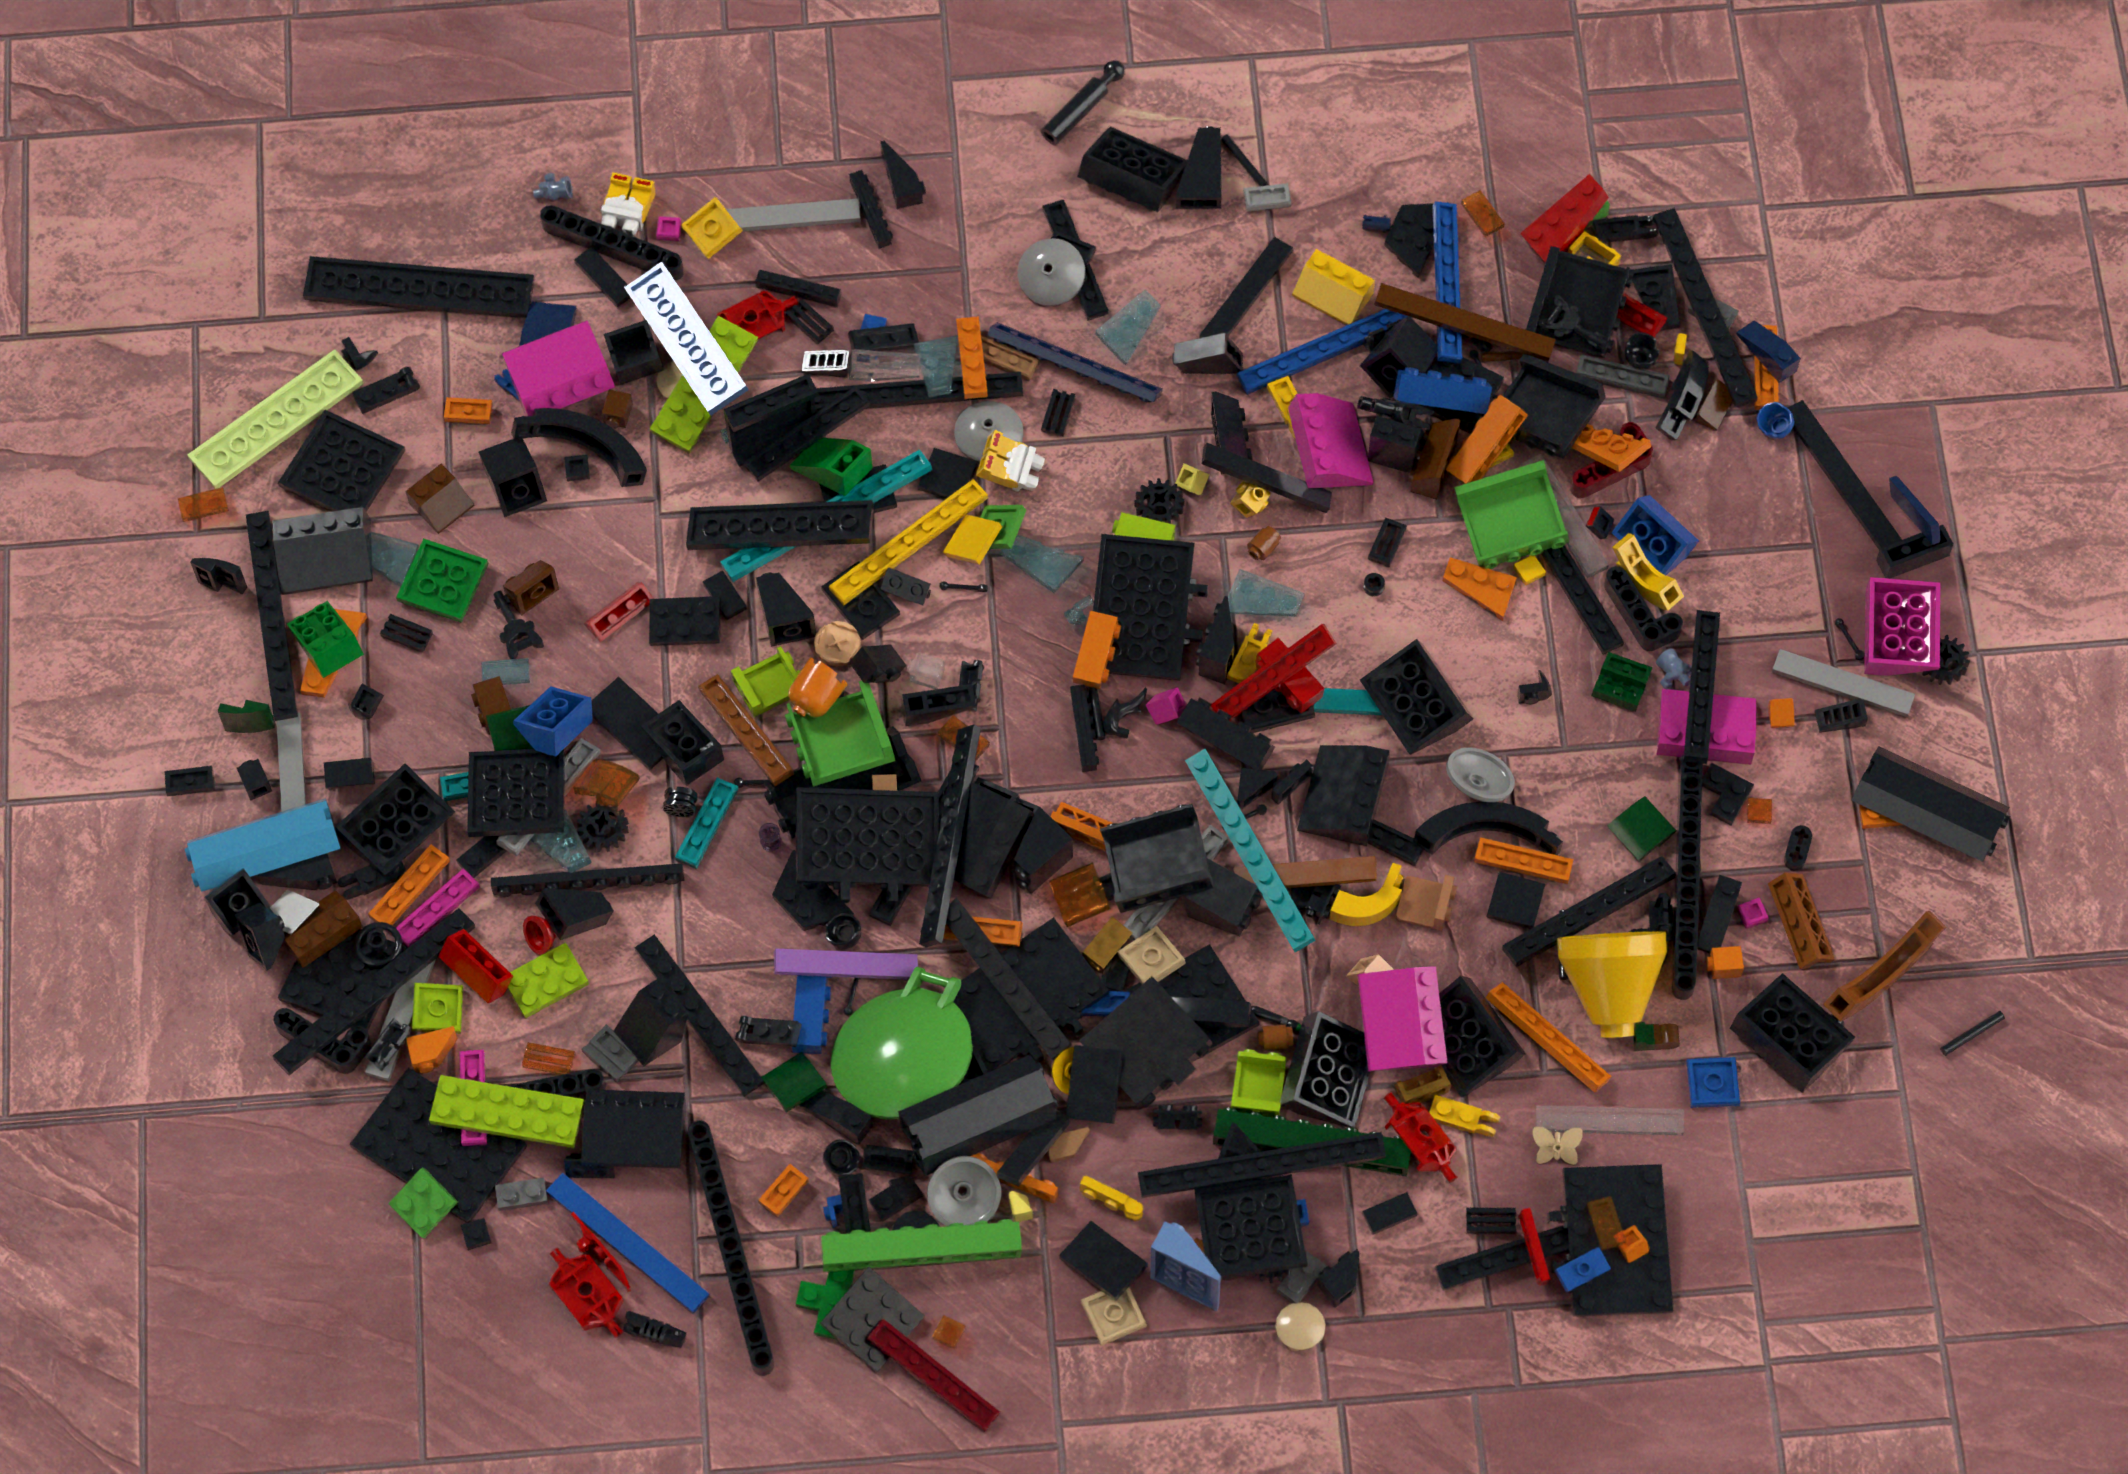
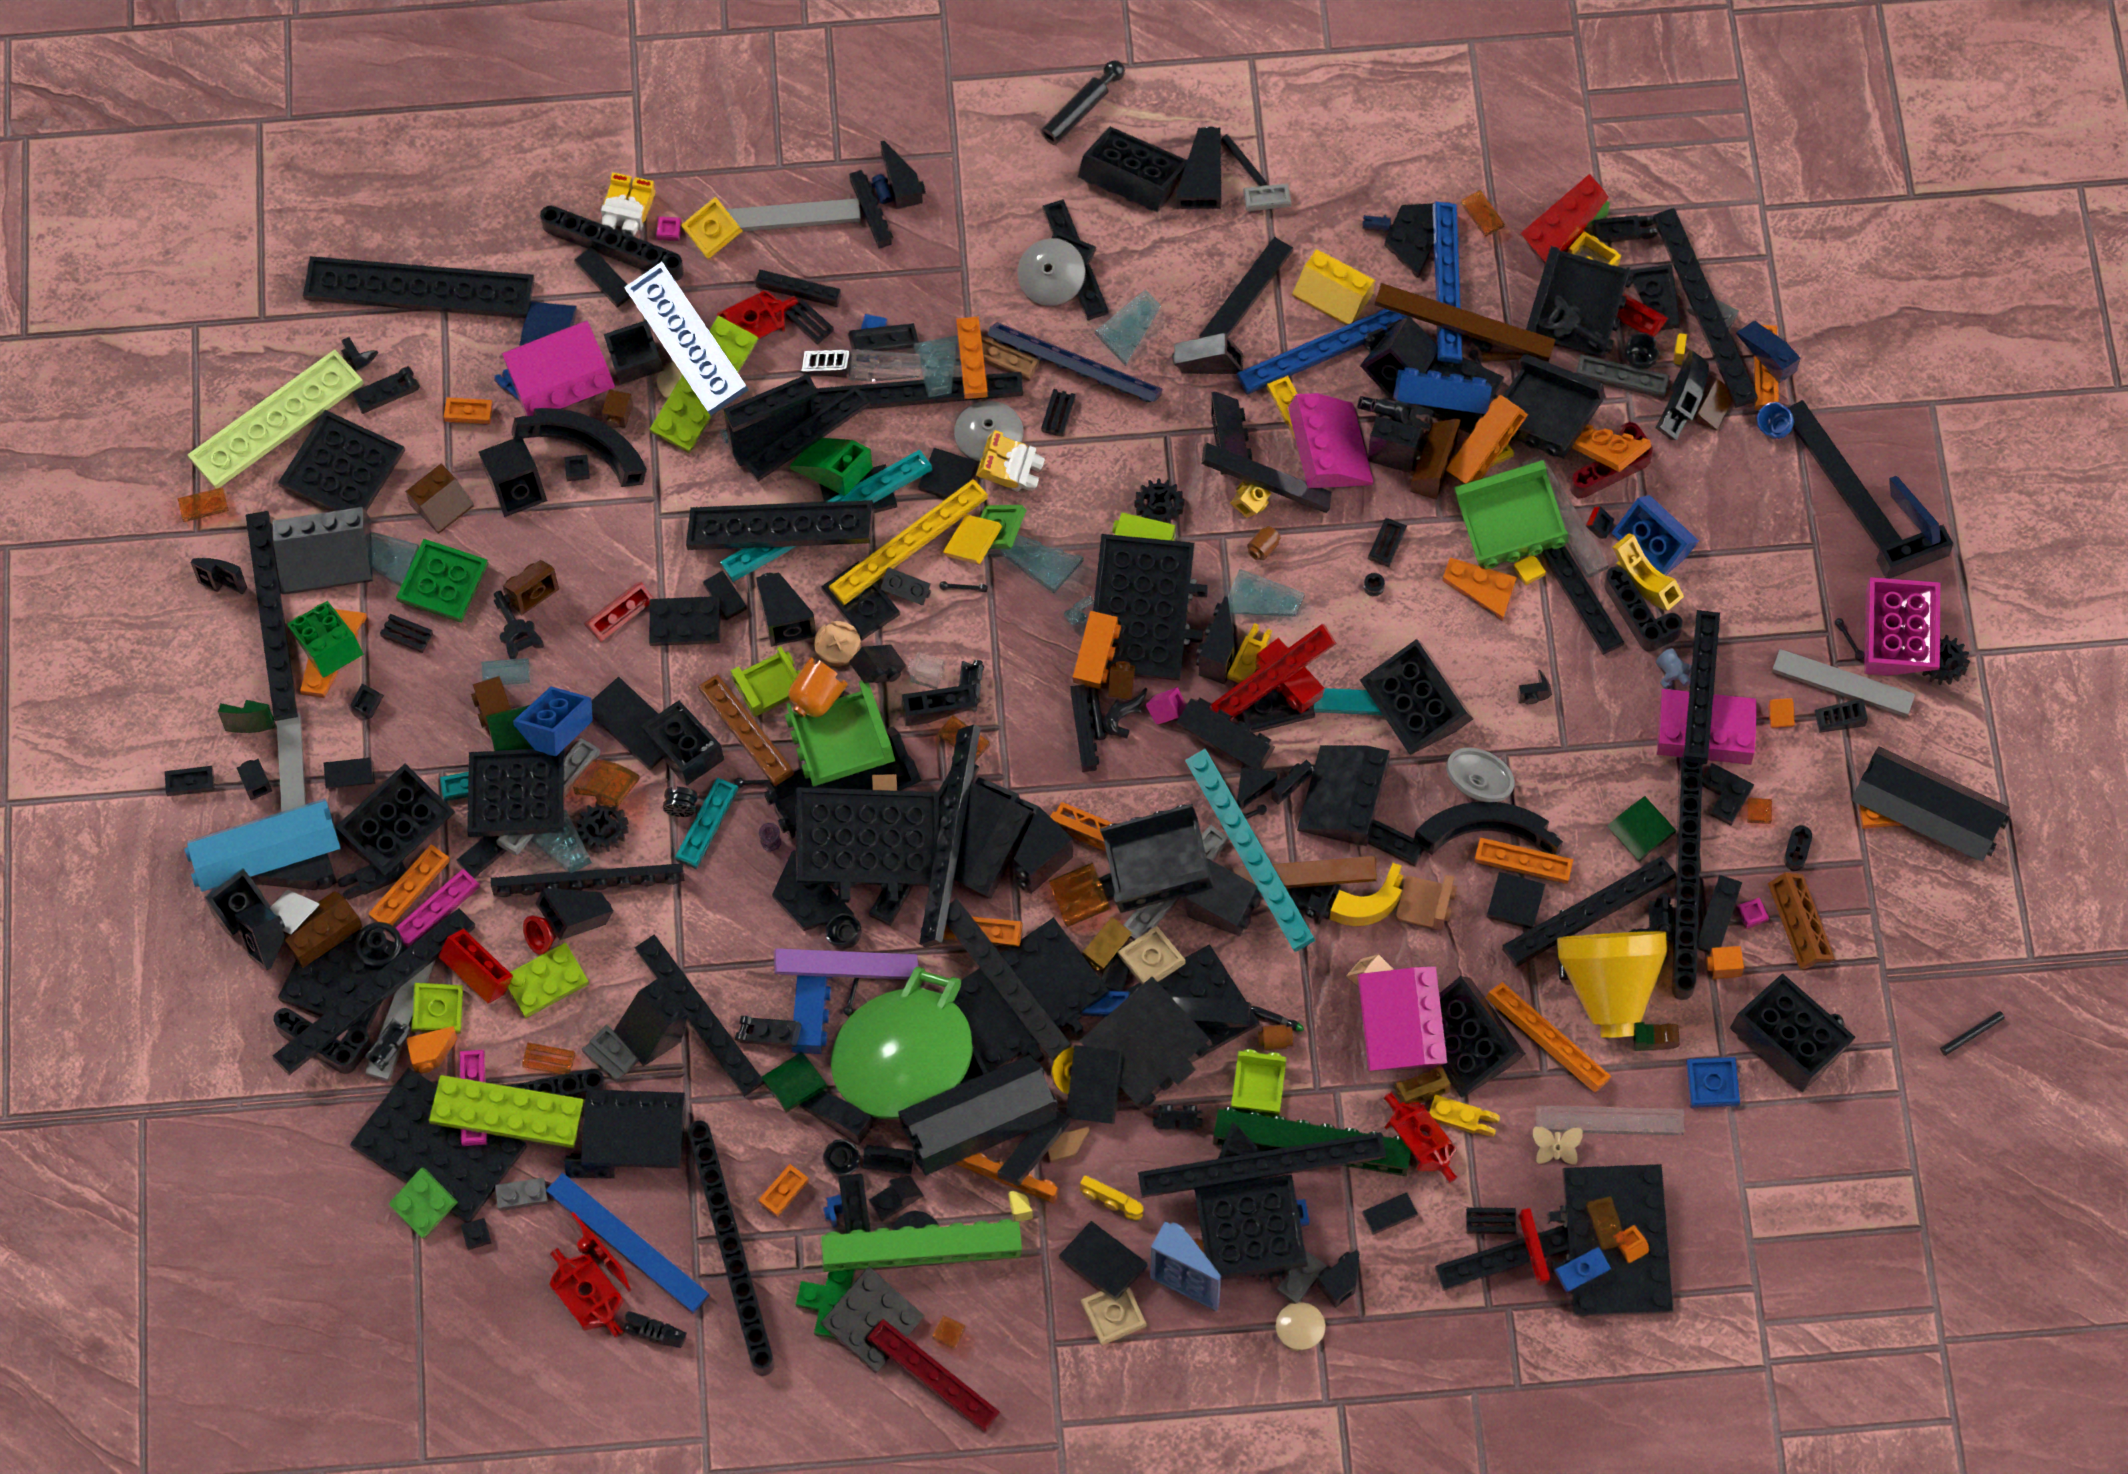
sand blue piece [533,173,573,200] -> none
light grey dish [927,1156,1001,1226] -> none
light yellow slope [1175,463,1210,495] -> none
black slope [1280,1011,1370,1128] -> none
dark green slope [1591,652,1653,712] -> none
dark orange arch [1823,910,1947,1021] -> none
none -> dark blue pin [871,174,894,204]
none -> reddish brown brick [1108,661,1135,699]

